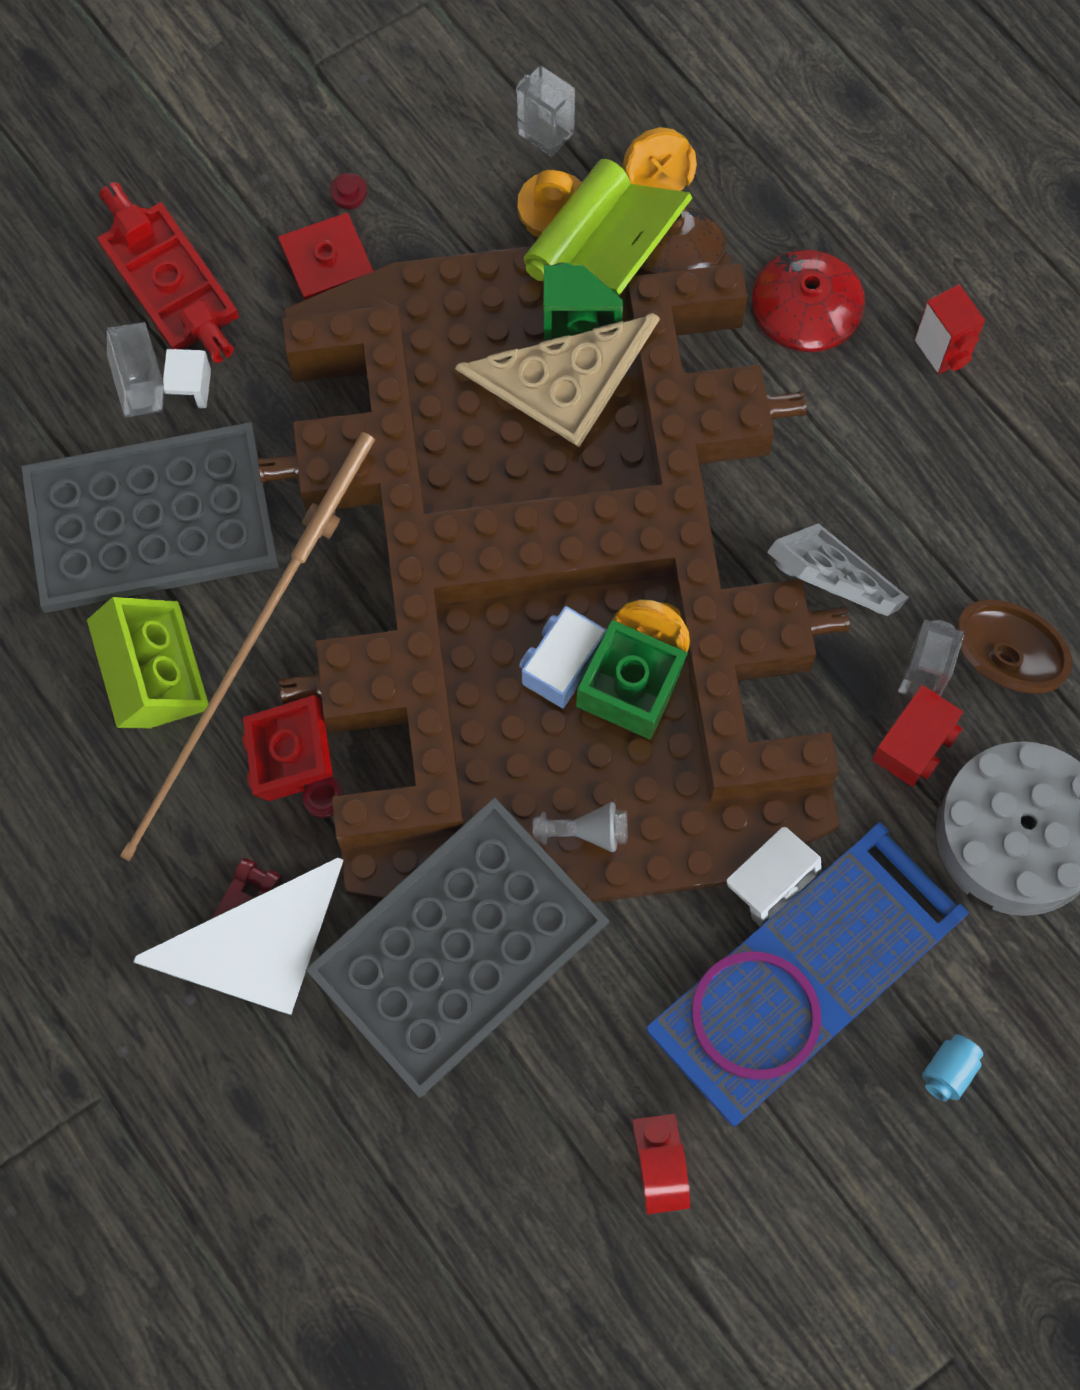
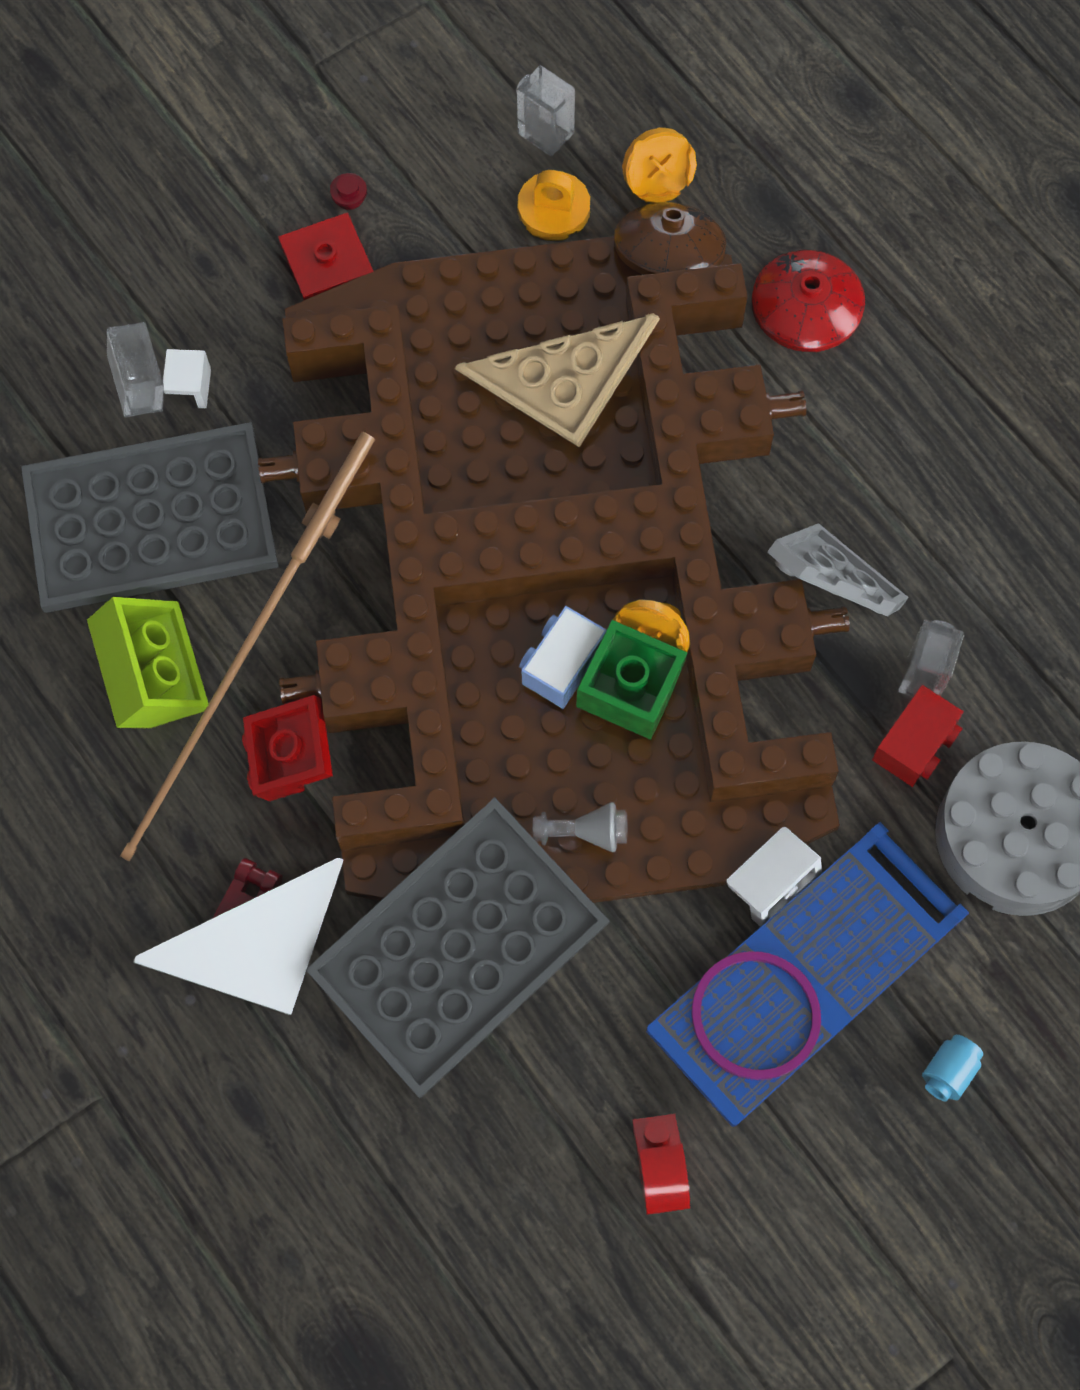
red plate [97,182,239,363] -> none
dark red plate [303,778,344,818] -> none
lime door [524,159,692,295] -> none
green slope [544,263,623,341] -> none
red brick [914,284,985,375] -> none
reddish brown dish [955,600,1072,694] -> none

